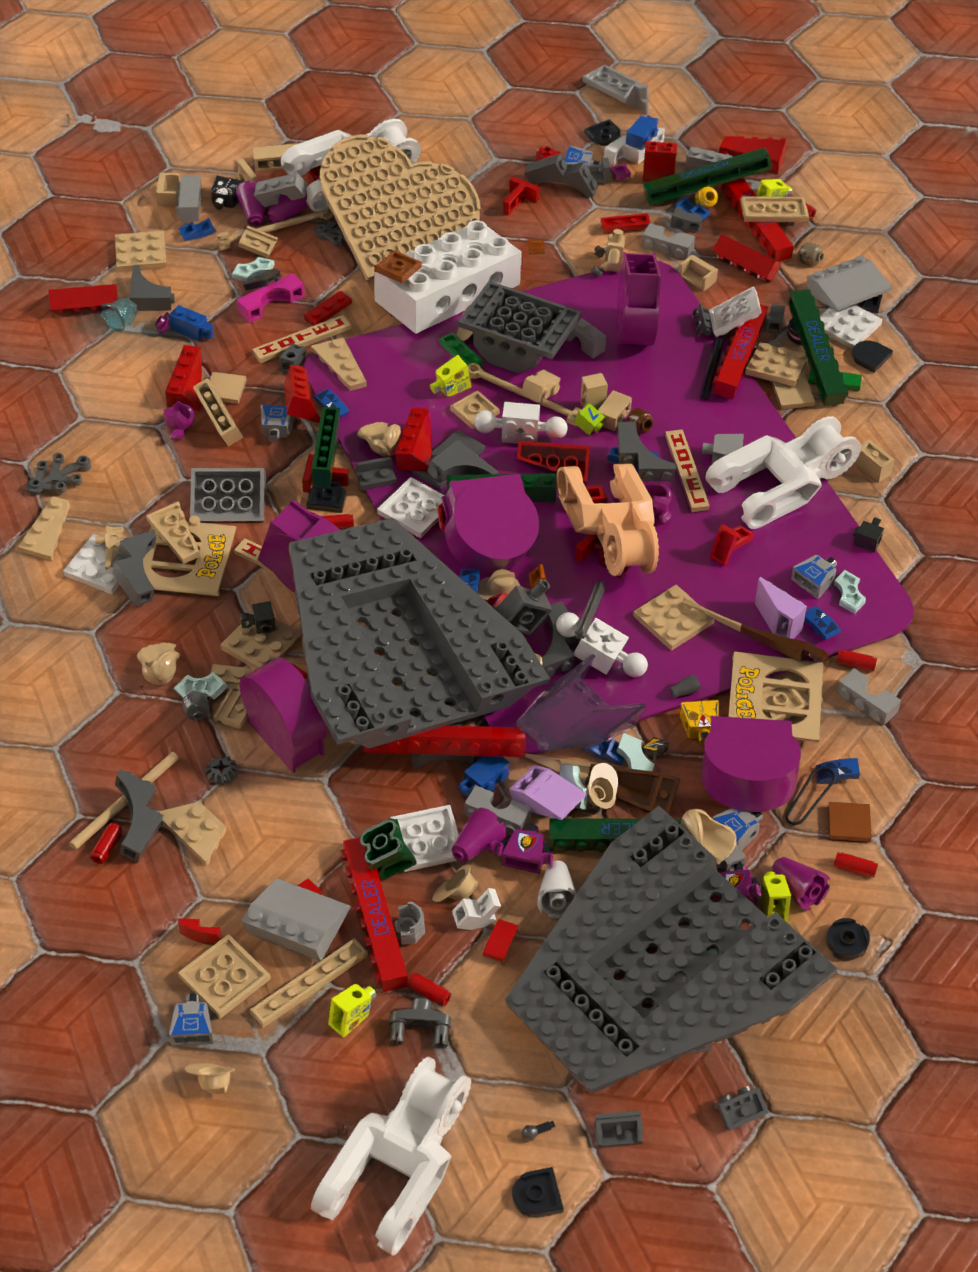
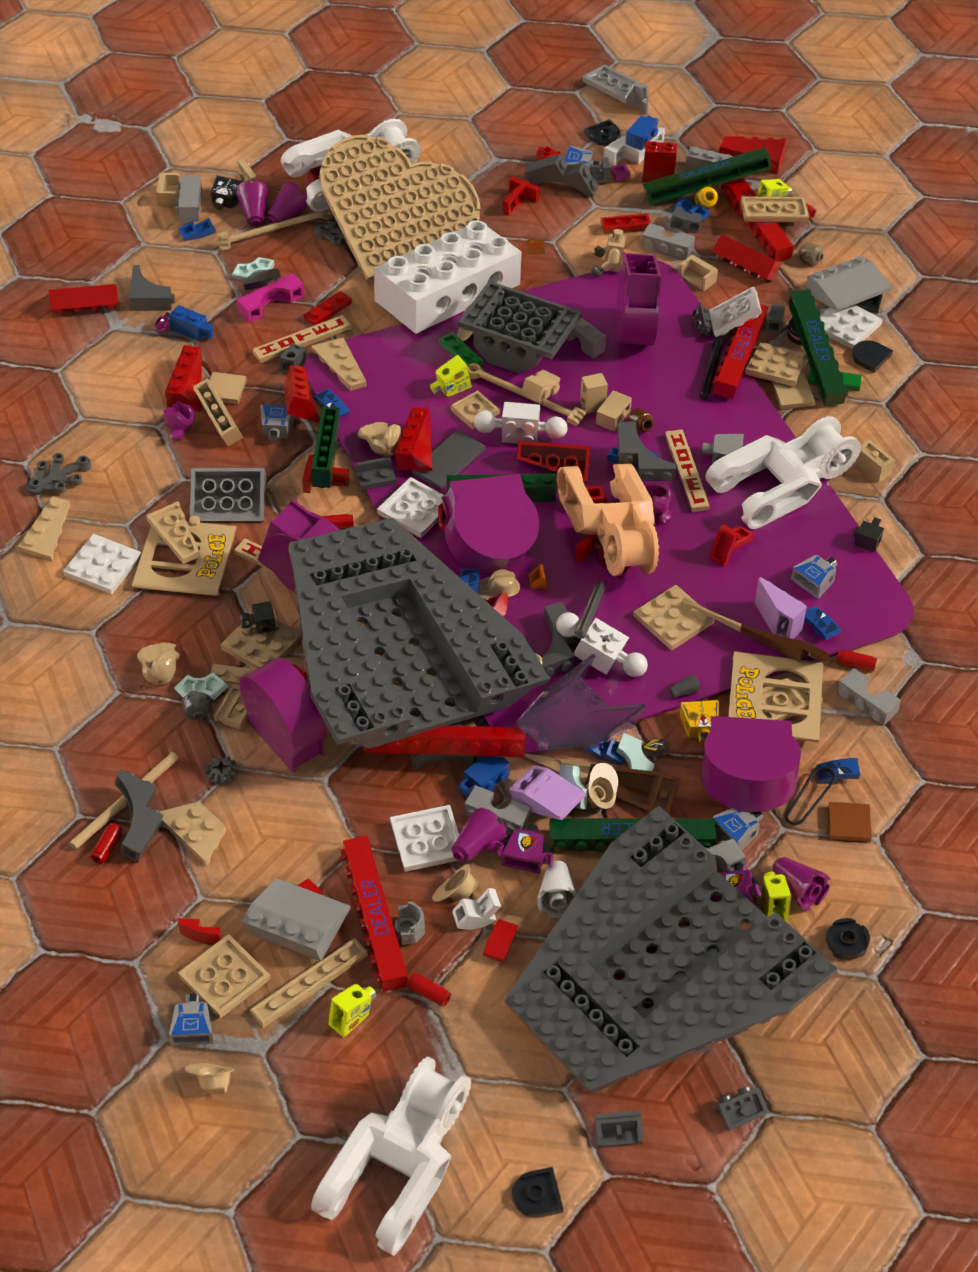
tan piece [95,526,127,570] -> none
clear light blue helmet [100,297,137,332] -> none
dark grey arch [113,530,157,607] -> none
tan plate [115,231,167,272] -> none
tan plate [238,226,278,259] -> none
tan brick [252,143,299,172] -> none
light grey arch [254,172,308,207] -> none
black tile [306,481,346,513] -> none
dark green piece [360,818,417,880] -> none
dark orange tile [374,250,422,283] -> none
dark grey connector [389,999,451,1048] -> none
dark grey arch [427,440,499,483] -> none
dark grey brick [495,579,552,635] -> none
piece [522,1121,555,1141] -> none
lime brick [574,403,605,435] -> none
tan piece [680,809,737,865] -> none
light aqua tile [833,570,866,614] -> none
red piece [834,852,878,878] -> none

